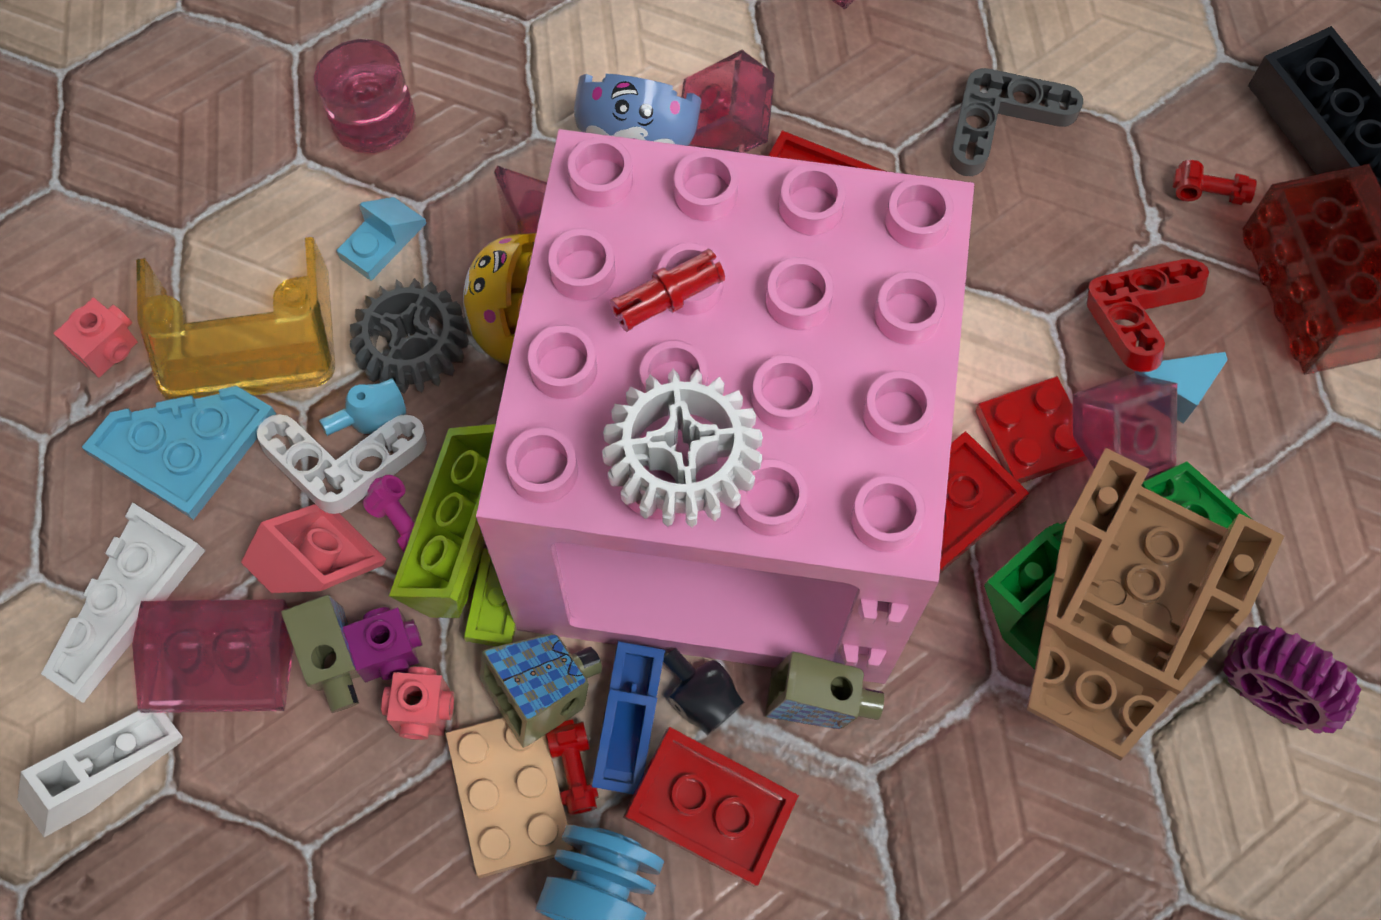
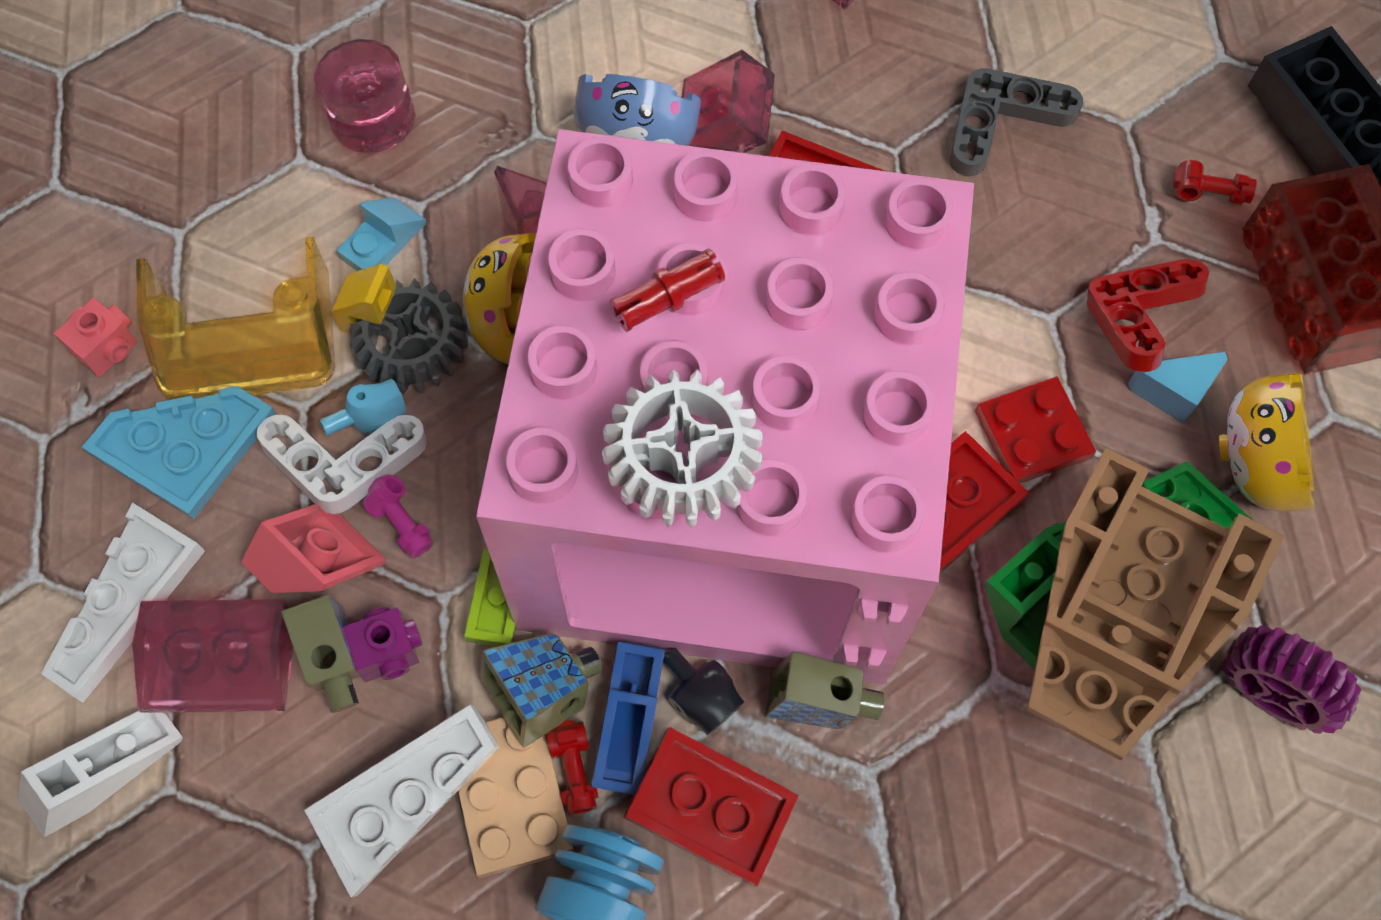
coral brick [381,667,454,740] -> none
lime slope [389,424,496,618] -> none
clear pink slope [1073,373,1177,480] -> none
none -> white wing [304,705,499,898]
none -> yellow slope [332,264,396,334]
none -> yellow cylinder [1219,372,1314,511]

